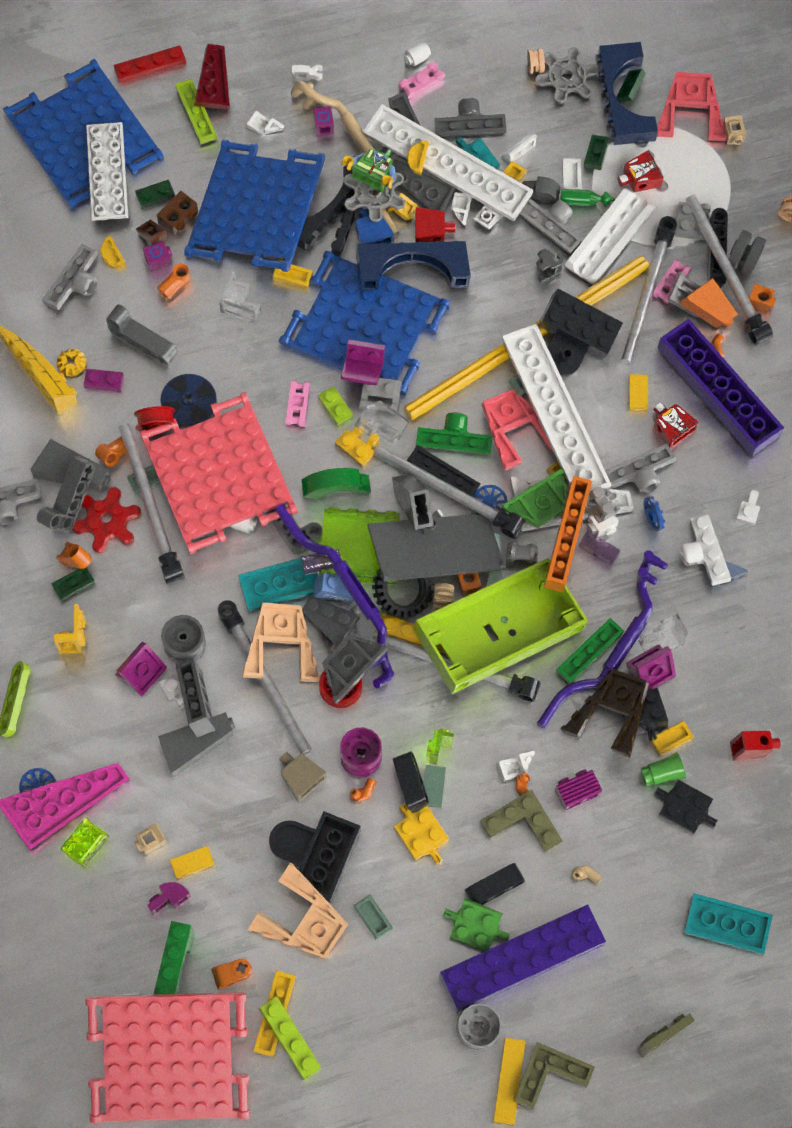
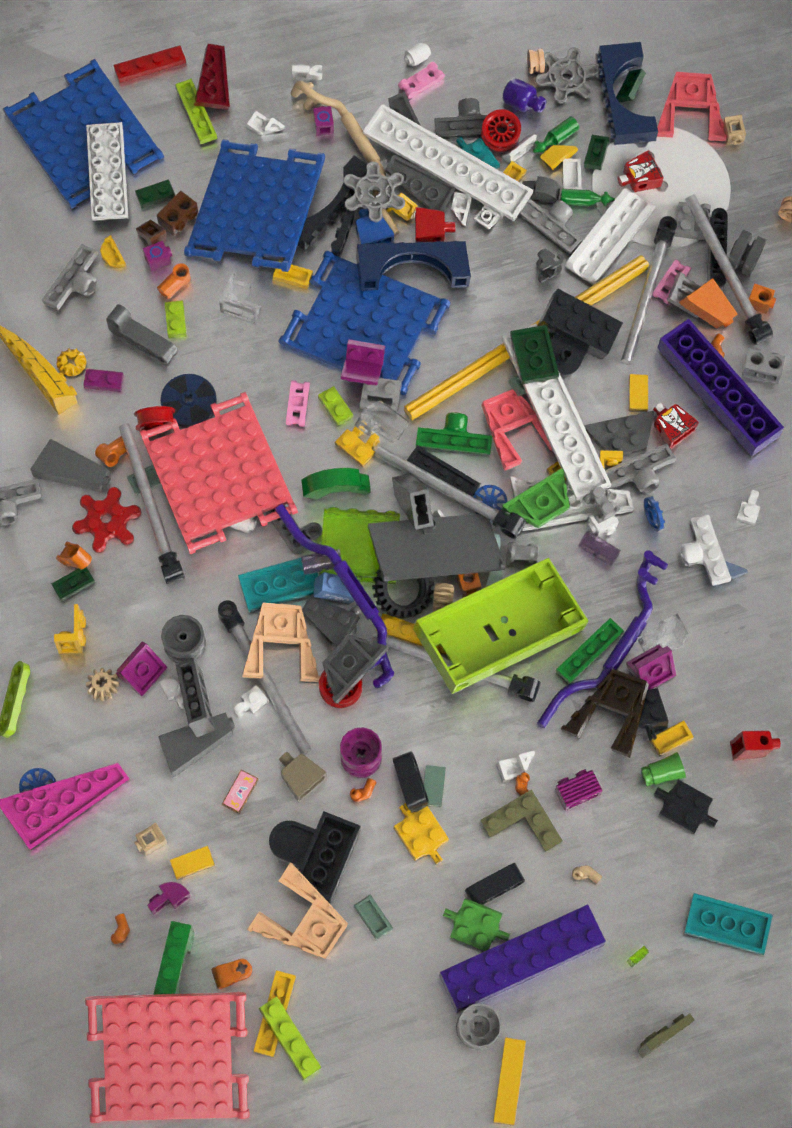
dark grey beam [37,456,95,532] -> none
clear neon green bracket [61,818,110,868] -> none
torso [341,146,396,192] -> none
yellow tile [407,141,430,175] -> none
clear neon green bracket [426,729,454,764] -> none
olive plate [514,1042,595,1109] -> none
orange brick [544,476,592,593] -> none
none -> tan gear [86,668,120,702]
none -> orange arm [111,913,130,944]
none -> lime plate [165,300,187,338]
none -> bright pink tile [222,770,259,814]
none -> white plate [234,685,269,717]
none -> red wheel [481,109,521,152]
none -> dark purple piece [502,78,547,113]
none -> dark green plate [510,325,559,384]
none -> green wheel [533,116,579,153]
none -> yellow slope [540,145,578,170]
none -> dark grey wing [584,411,654,455]
none -> yellow bracket [599,450,623,468]
none -> clear neon green tile [627,946,649,967]
none -> light grey brick [742,348,785,384]

